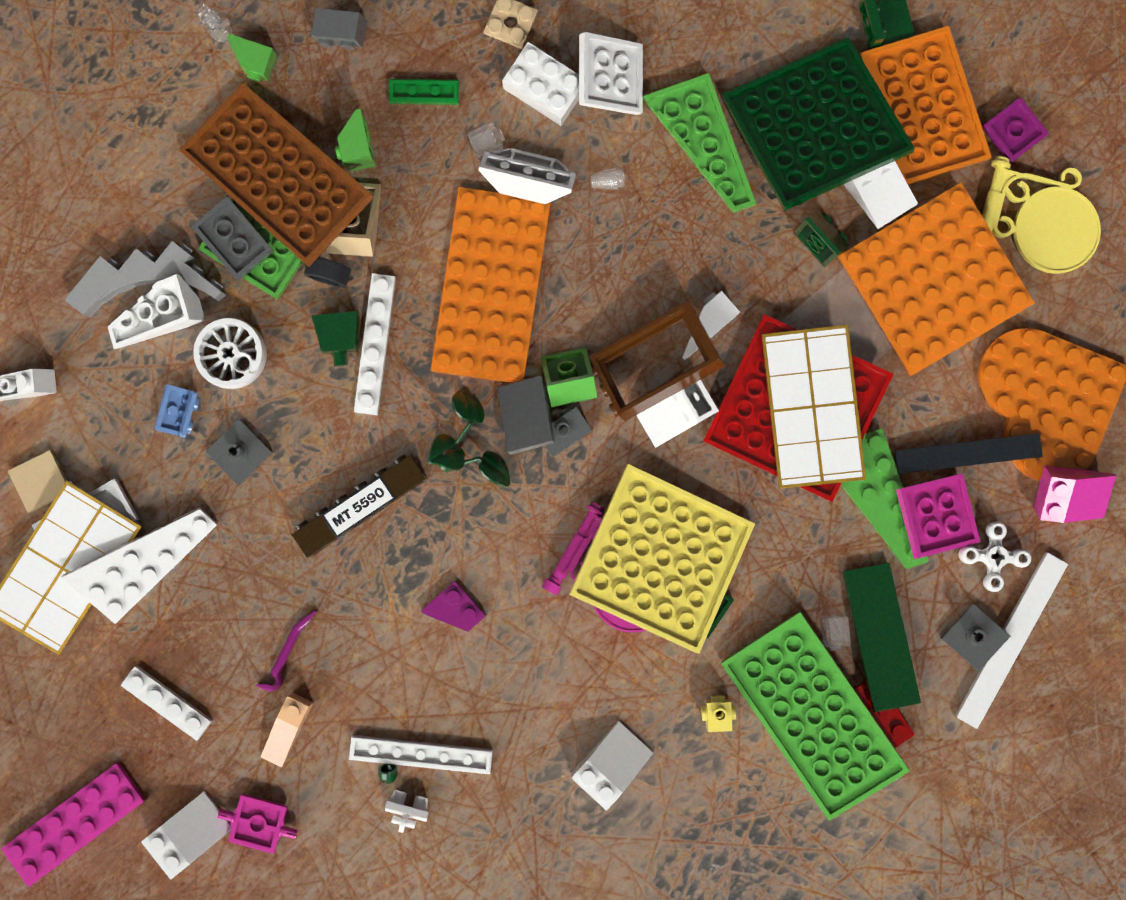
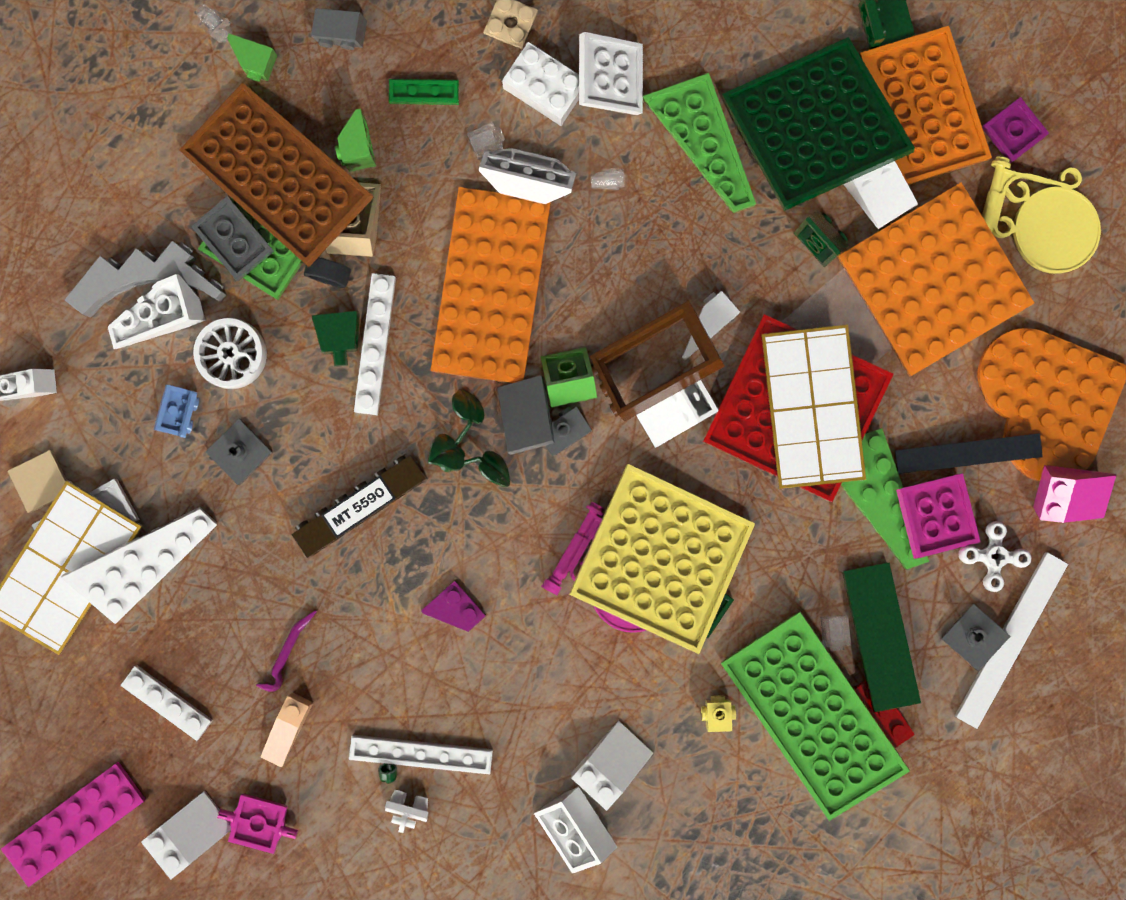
none -> white slope [534,787,617,873]

